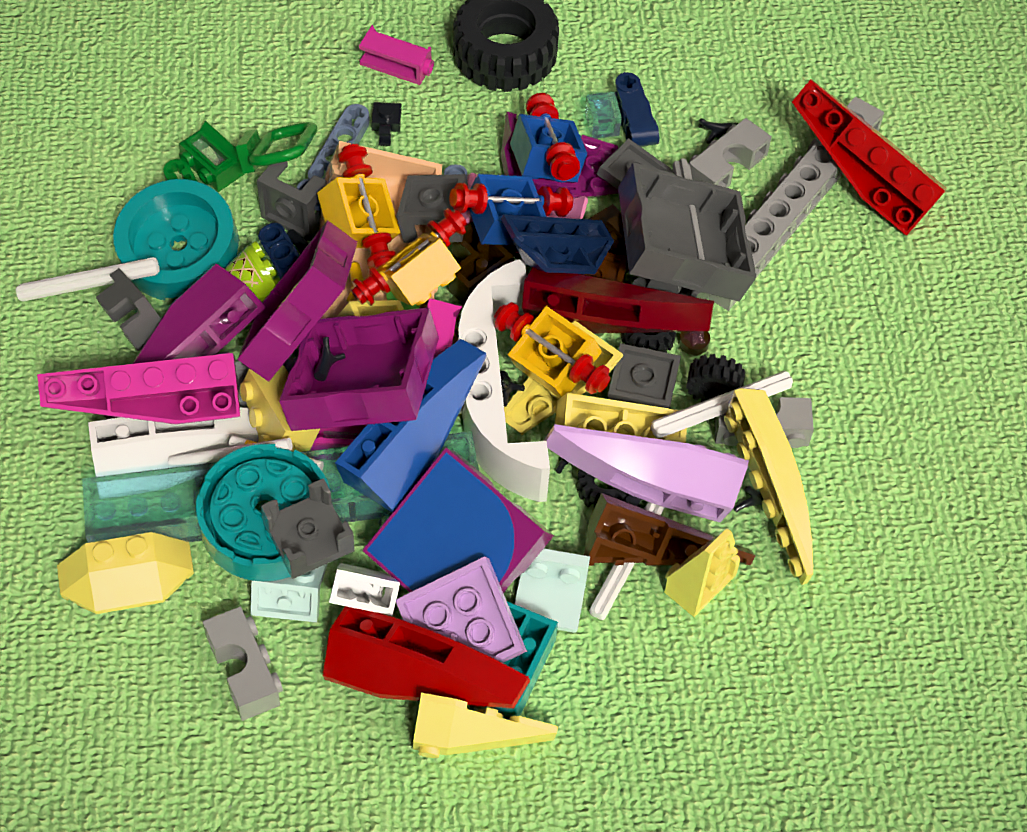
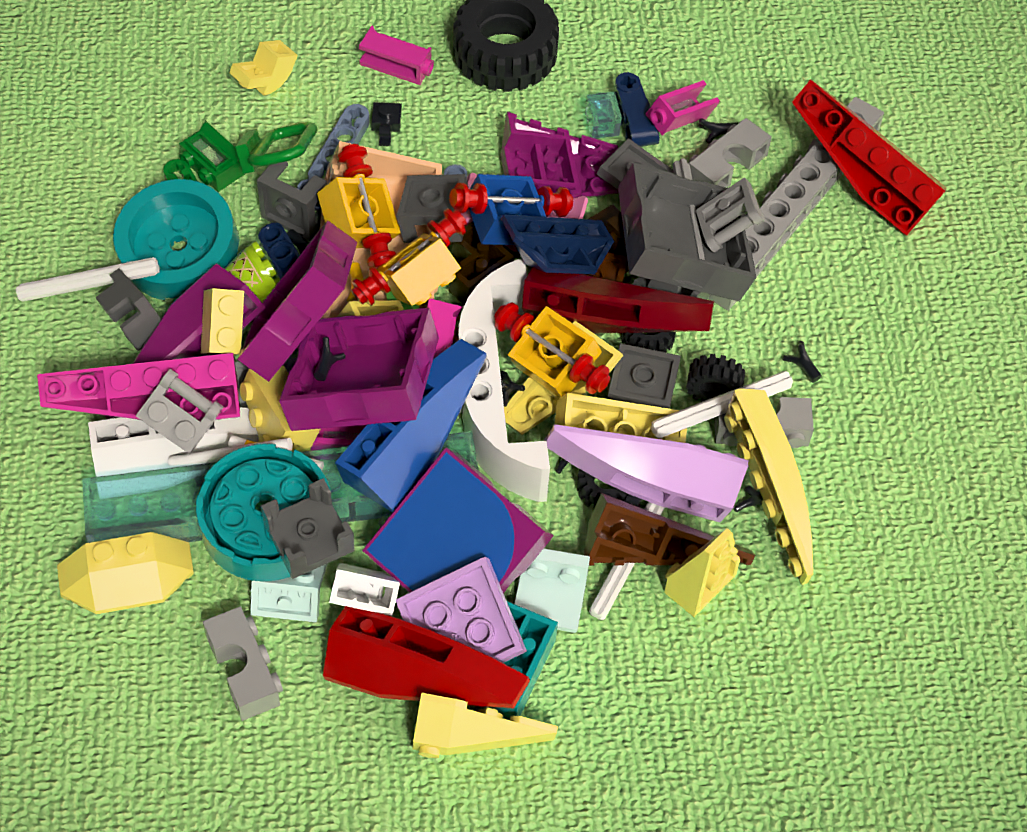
blue brick [510,93,587,182] -> none
dark brown tile [679,331,710,356] -> none
none -> light grey plate [136,369,224,455]
none -> light yellow brick [201,288,244,355]
none -> light yellow brick [229,40,298,96]
none -> dark pink window [646,80,720,136]
none -> light grey plate [696,177,765,253]
none -> black bar [783,341,822,383]

